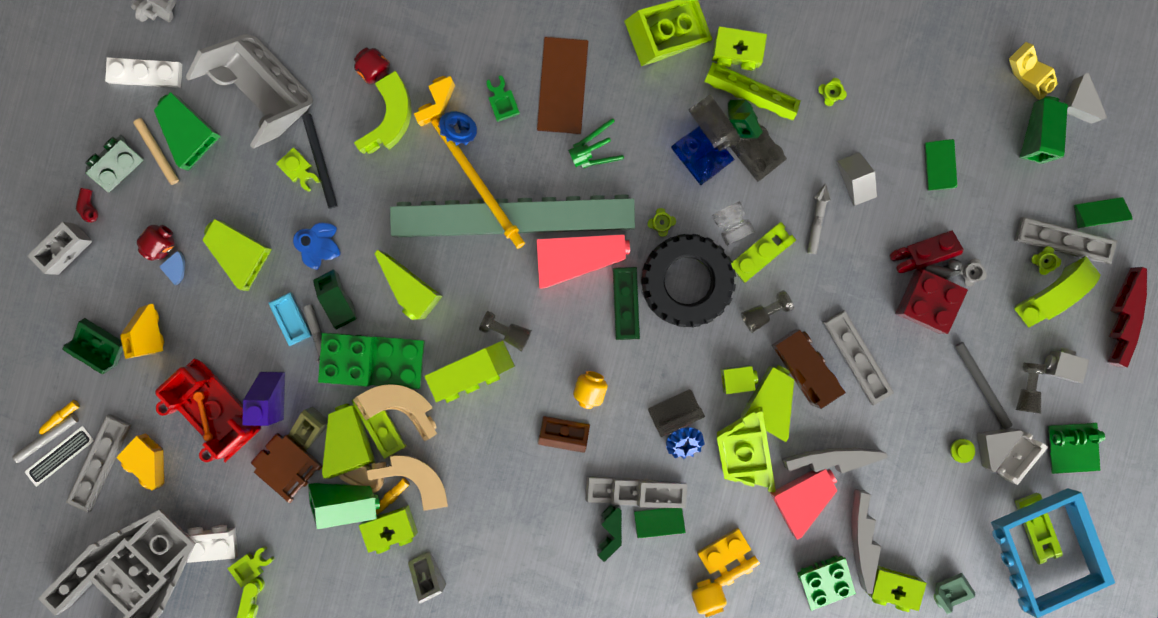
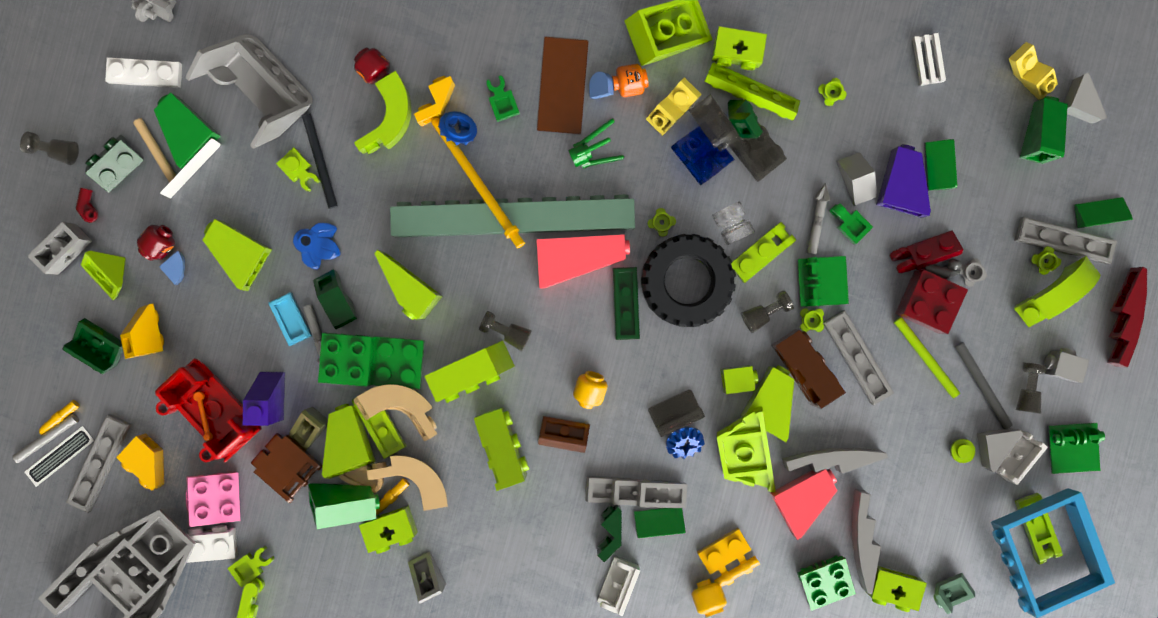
none -> clear smoke piece [20,131,79,165]
none -> lime slope [81,251,125,300]
none -> white sticker [160,138,221,198]
none -> bright pink plate [186,472,240,527]
none -> lime wedge [474,407,530,491]
none -> medium blue tile [589,72,614,99]
none -> white hinge [597,556,640,616]
none -> orange head [612,64,648,97]
none -> light yellow slope [646,77,702,136]
none -> green hinge [798,256,849,307]
none -> lime plate [800,308,824,332]
none -> green plate [829,203,873,244]
none -> dark purple slope [876,144,931,218]
none -> lime bar [894,317,960,398]
none -> white tile [912,33,946,86]

